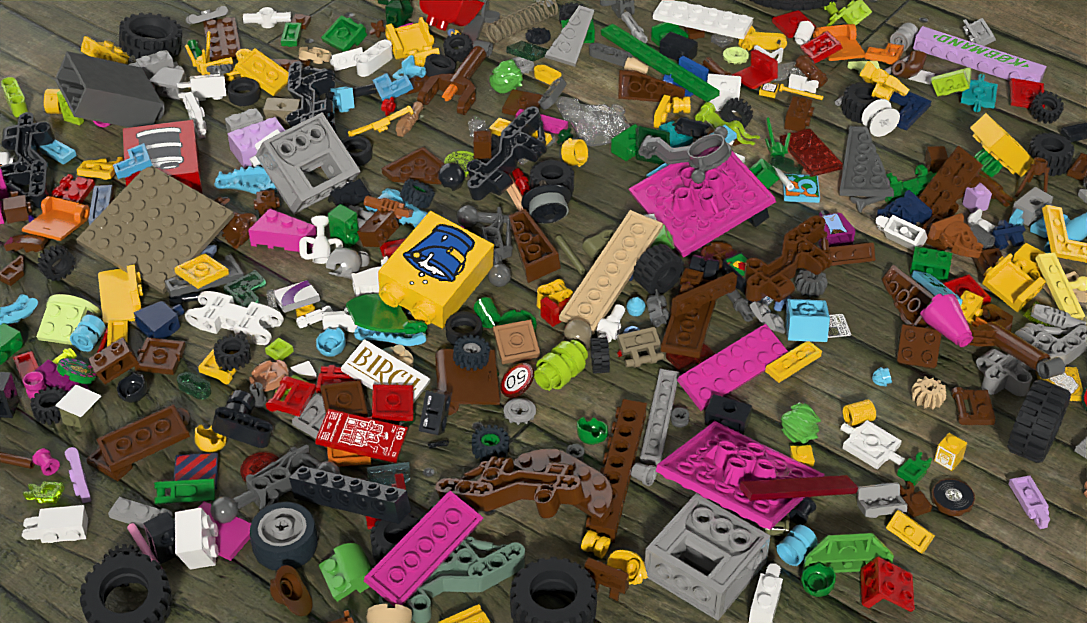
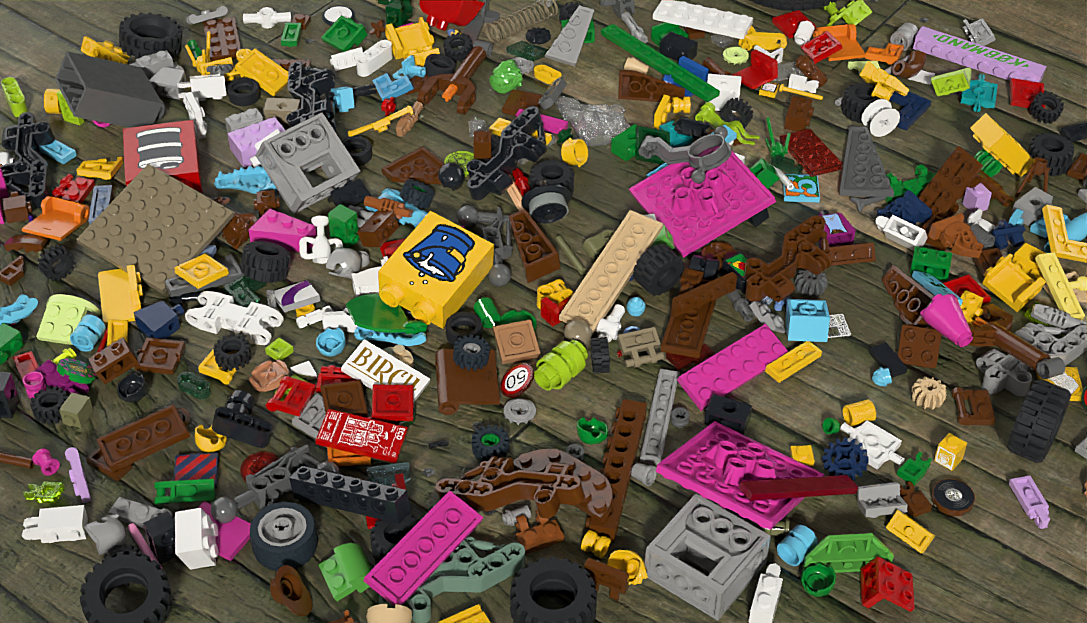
white sticker [55,385,101,417] -> none
dark azure plate [113,143,153,179] -> none
dark grey pin [250,382,267,408] -> none
tan plate [299,47,332,64] -> none
black brick [419,388,452,435] -> none
dark grey beam [589,43,632,67] -> none
dark grey hinge [646,289,670,327] -> none
bright green hair [781,402,821,444] -> none
black bush [789,497,816,525] -> none
reddish brown brick [924,146,948,173] -> none
none -> light grey helmet [85,514,126,555]
none -> black tyre [240,241,291,283]
none -> white wheel [322,5,355,26]
none -> light grey pin [502,505,531,527]
none -> dark orange plate [515,510,564,555]
none -> green hinge [822,418,841,434]
none -> dark blue gear [822,437,869,481]
none -> black tile [869,342,908,378]

